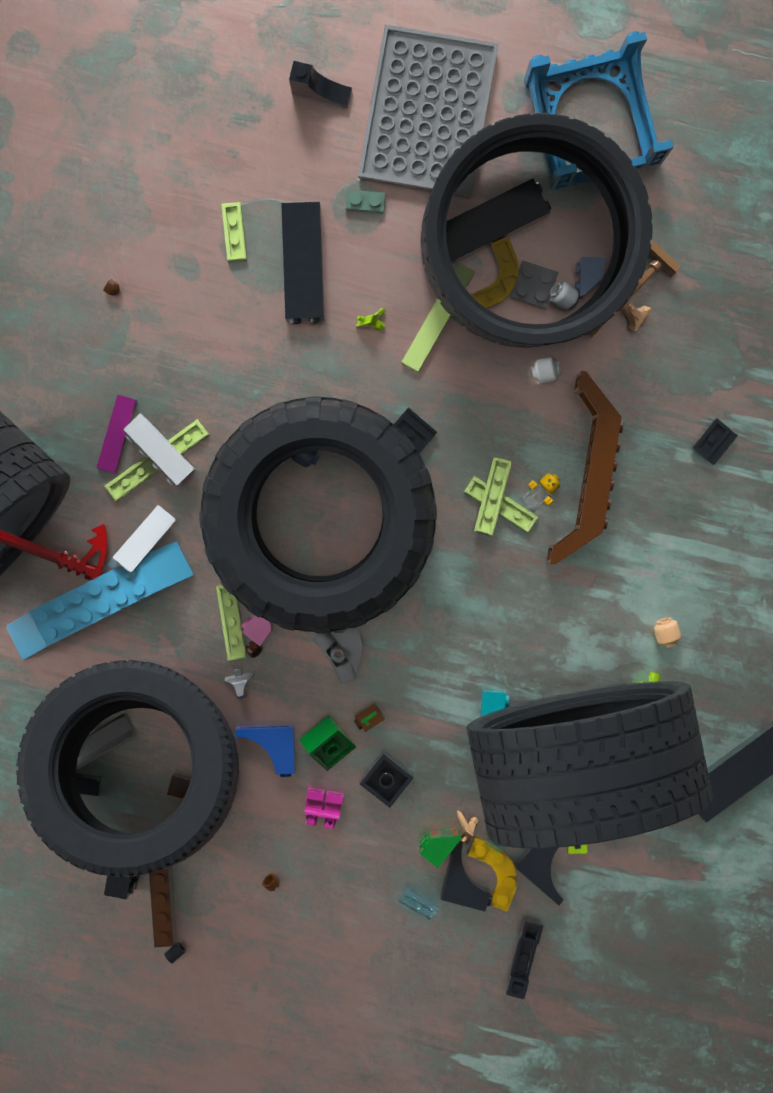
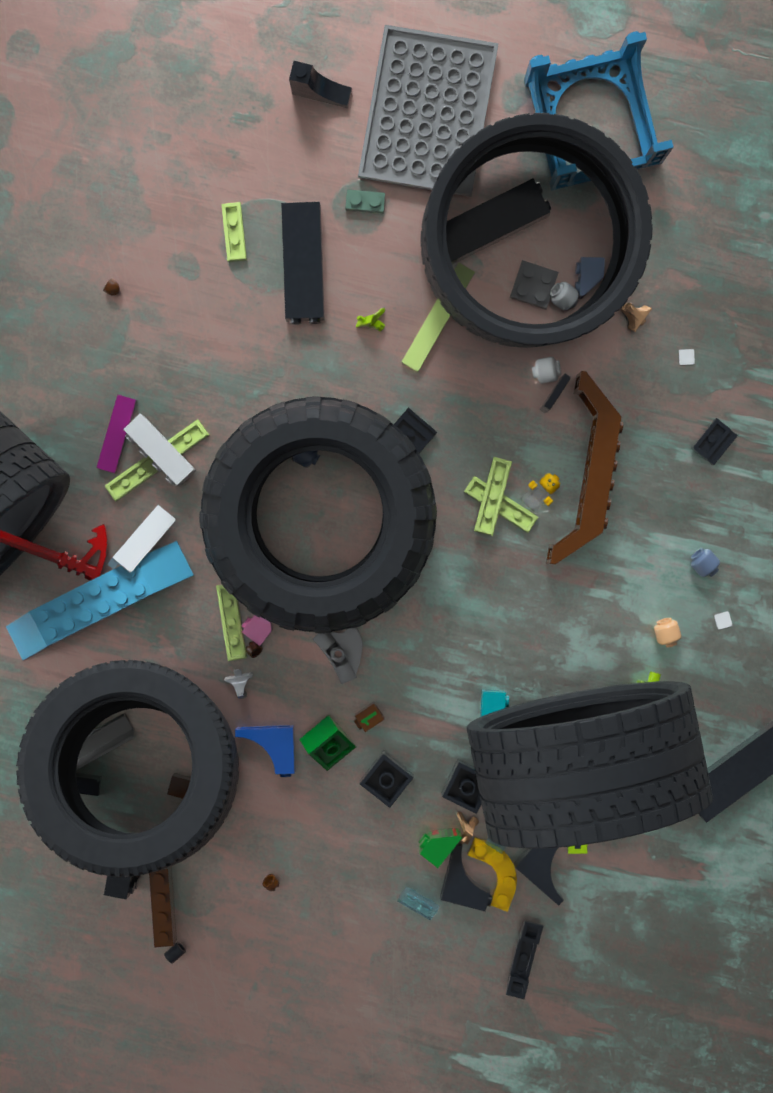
dark pink hips [304,788,344,829] -> none
yellow plate [470,236,519,309] -> none
medium nougat piece [589,241,681,337] -> none
none -> black brick [441,759,482,814]
none -> black tile [540,373,571,413]
none -> white sticker [679,349,695,365]
none -> sand blue head [691,548,720,577]
none -> white sticker [714,611,732,629]

